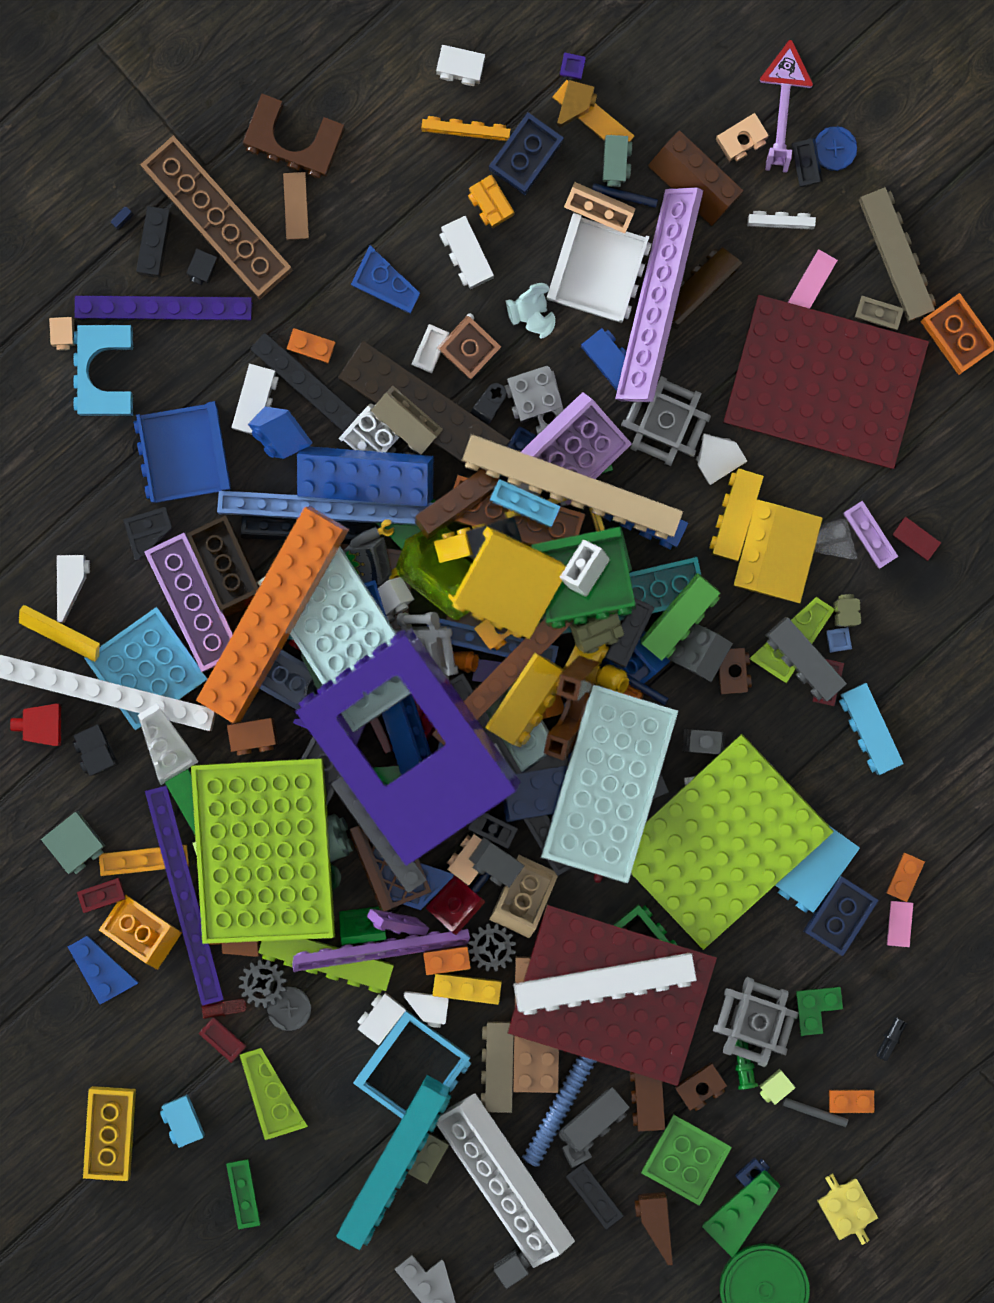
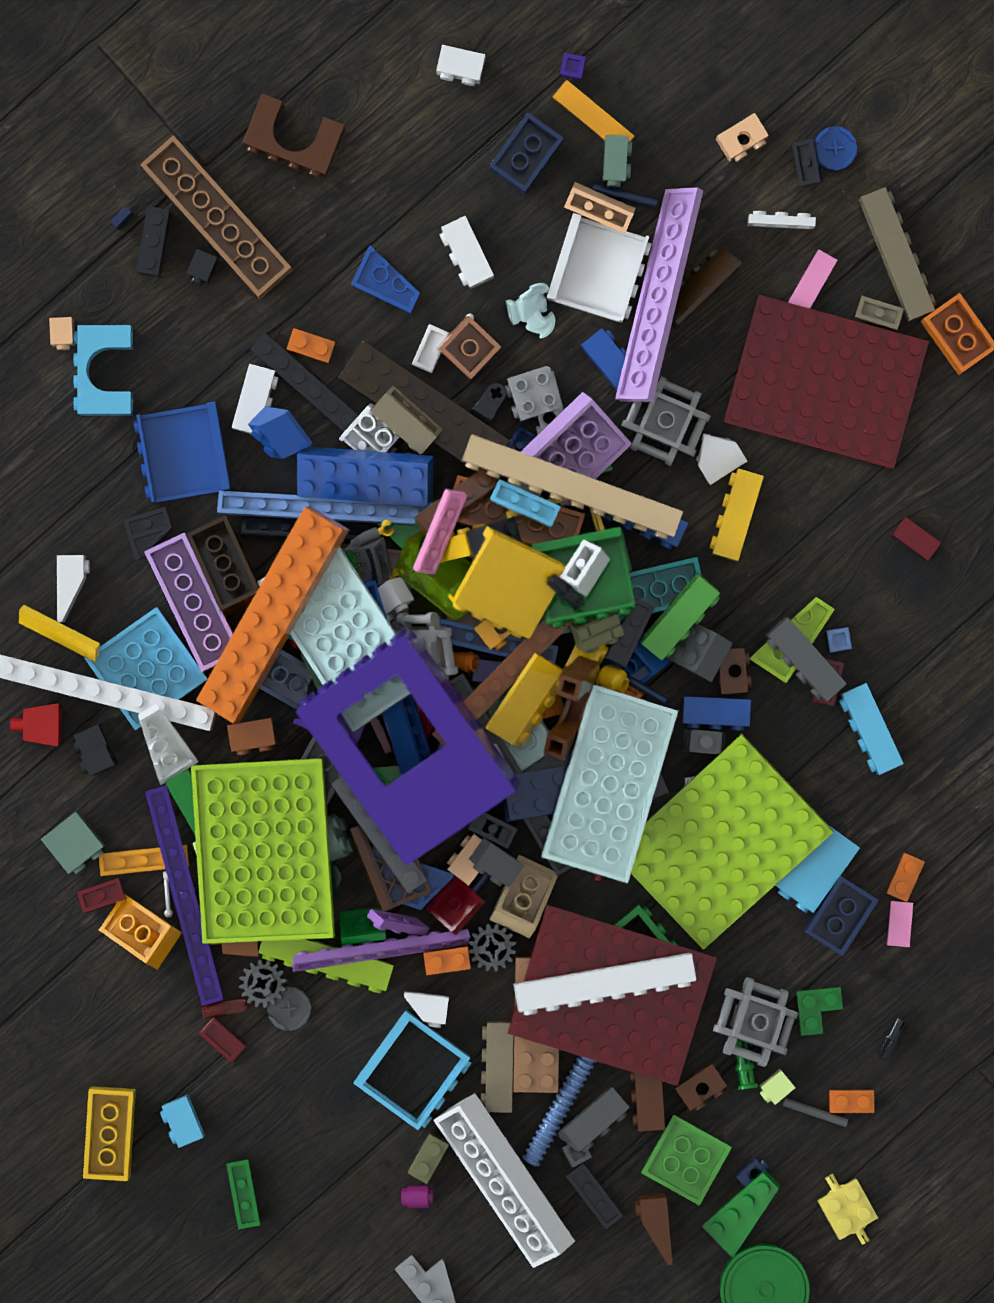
blue wing [68,936,139,1004] -> none
dark purple plate [75,296,252,320] -> none
lime wing [239,1048,308,1140] -> none
medium nougat tile [283,172,309,240] -> none
teal brick [336,1075,451,1250] -> none
white brick [358,992,407,1045] -> none
light orange plate [421,116,510,141] -> none
yellow brick [433,973,502,1005] -> none
light orange brick [468,175,515,228] -> none
dark grey brick [494,1249,530,1289] -> none
pearl gold slope [557,80,597,127] -> none
reddish brown slope [648,130,743,226] -> none
yellow slope [734,499,823,603] -> none
lavender piece [760,40,813,172] -> none
clear wing [814,518,858,560] -> none
olive brick [833,594,861,627] -> none
lavender plate [843,501,898,569] -> none
none -> white hinge [163,871,173,918]
none -> magenta brick [401,1186,434,1208]
none -> bright pink tile [413,489,467,575]
none -> black axle [546,574,584,611]
none -> blue brick [682,697,751,731]

